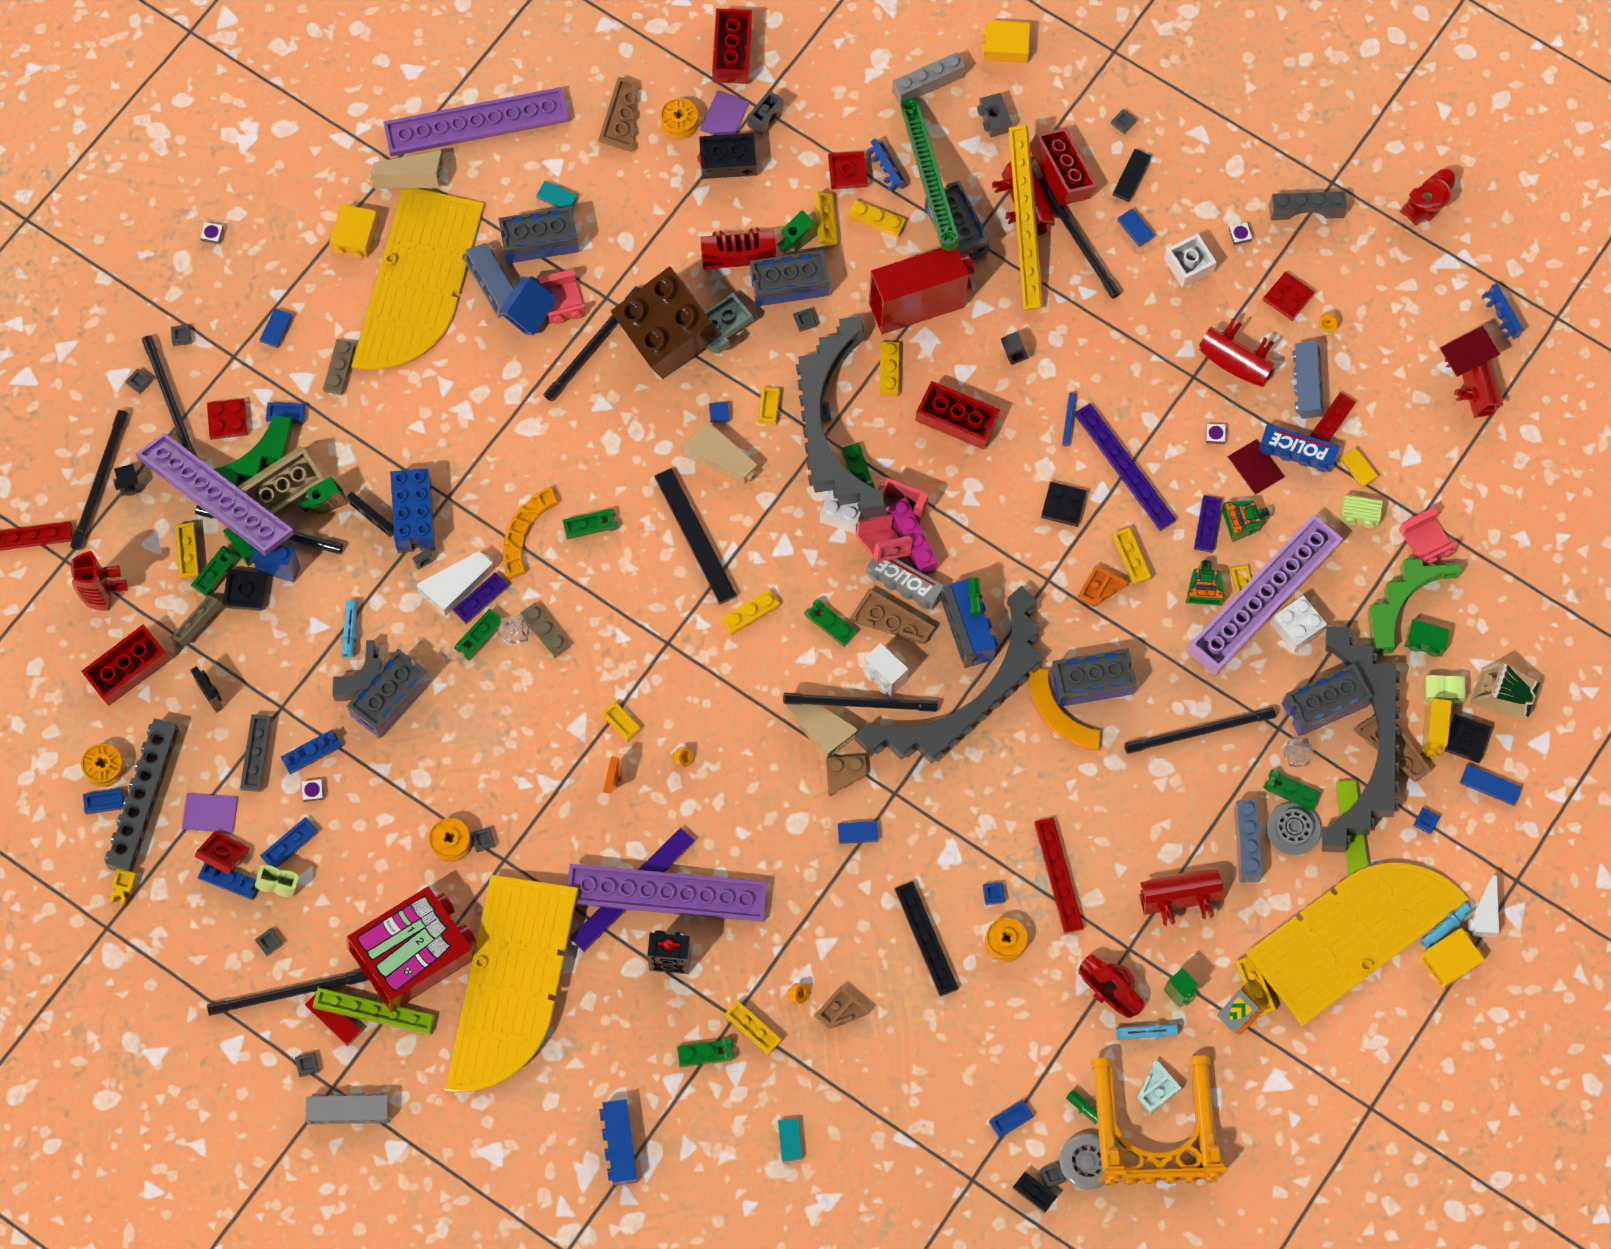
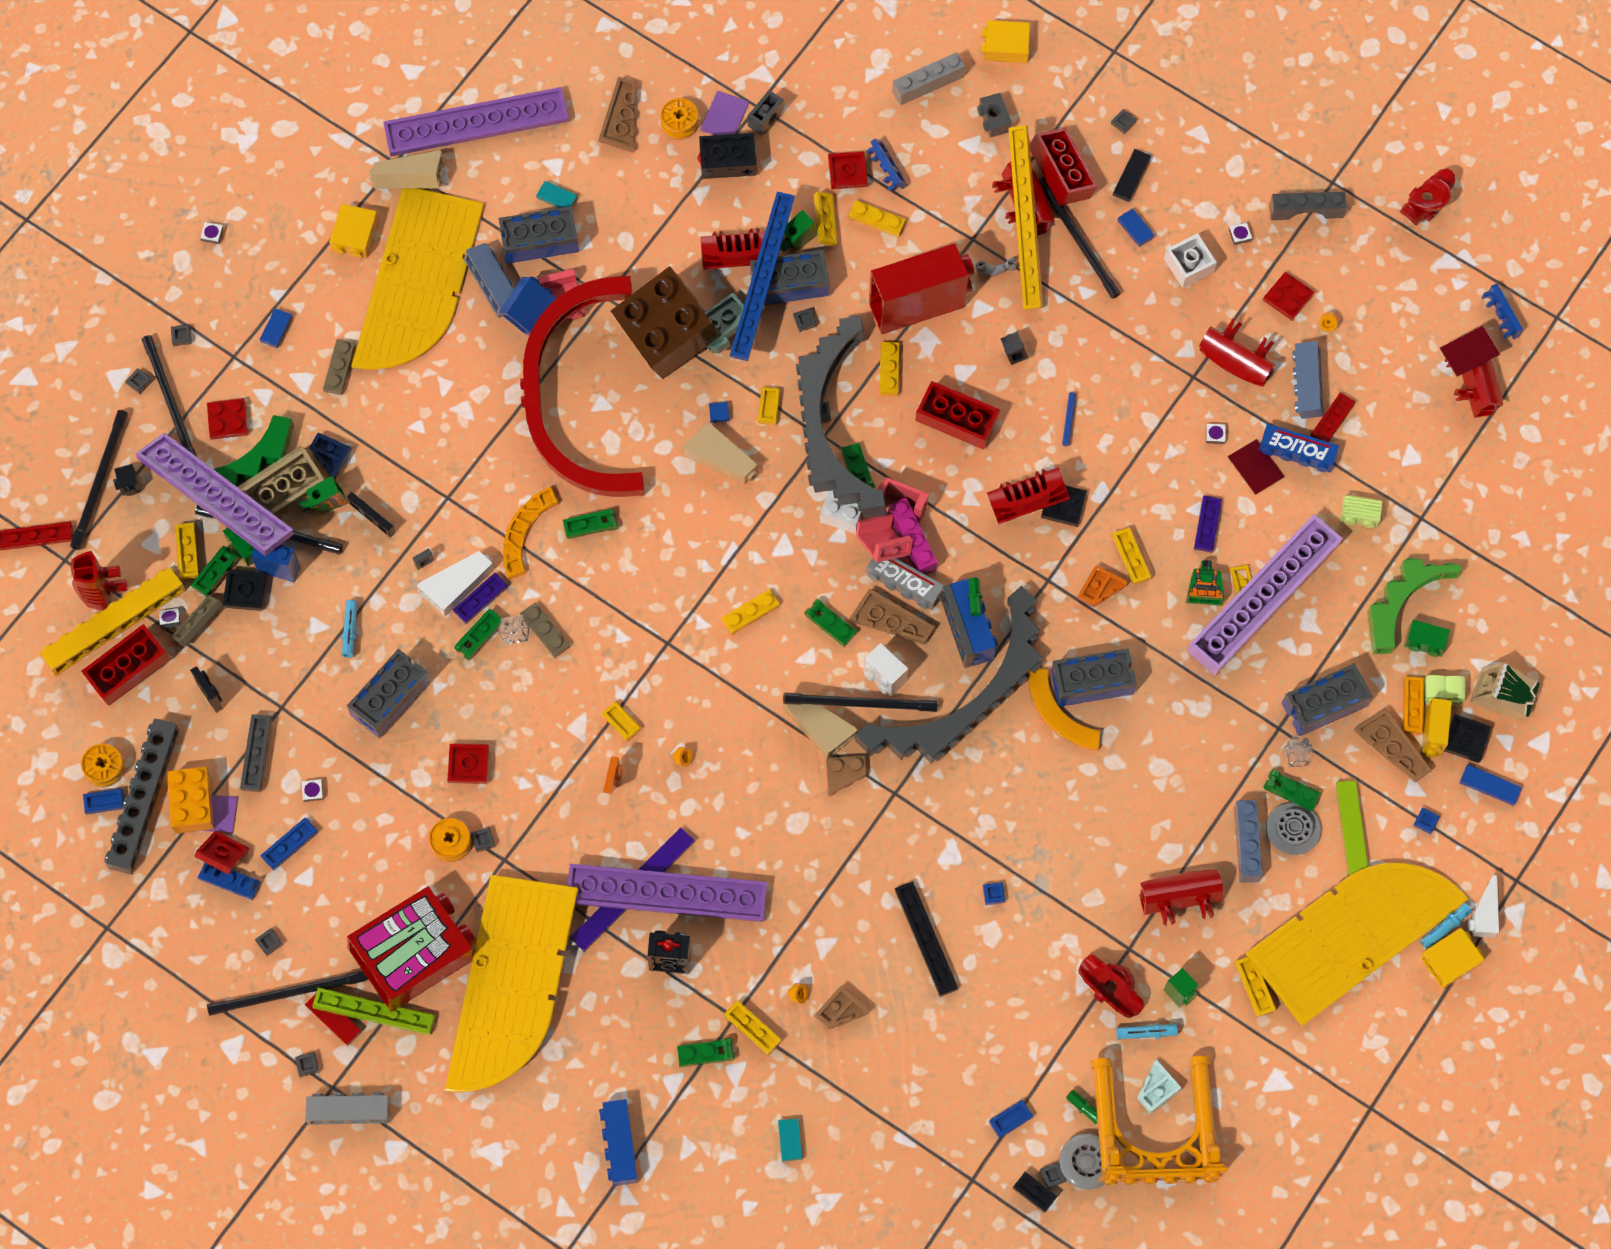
yellow plate [110,869,137,906] -> none
yellowish green brick [255,865,299,897] -> none
blue tile [266,402,306,424] -> none
blue plate [281,729,342,775] -> none
dark grey arch [332,640,383,701] -> none
blue piece [390,468,436,553] -> none
black piece [543,286,640,401] -> none
black tile [654,468,737,605] -> none
red brick [712,8,752,84] -> none
blue tile [838,821,878,844] -> none
green gear [901,98,959,250] -> none
dark grey piece [924,180,990,260] -> none
light orange wheel [985,918,1027,962] -> none
red tile [1034,818,1084,934] -> none
dark purple tile [1074,403,1176,531] -> none
black piece [1124,707,1276,754] -> none
piece [1217,990,1264,1035] -> none
torso [1222,500,1270,542] -> none
white brick [1270,595,1327,653] -> none
dark grey arch [1322,627,1400,853] -> none
yellow tile [1340,447,1378,488] -> none
coral panel [1399,507,1458,566] -> none
none -> yellow brick [39,567,185,676]
none -> tile [159,608,180,629]
none -> light orange brick [167,767,214,834]
none -> dark blue wing [309,433,352,480]
none -> red plate [447,744,489,784]
none -> red arch [520,276,644,497]
none -> blue plate [730,191,795,361]
none -> light grey arm [976,257,1017,276]
none -> red piece [987,467,1070,524]
none -> light orange tile [1403,676,1424,734]

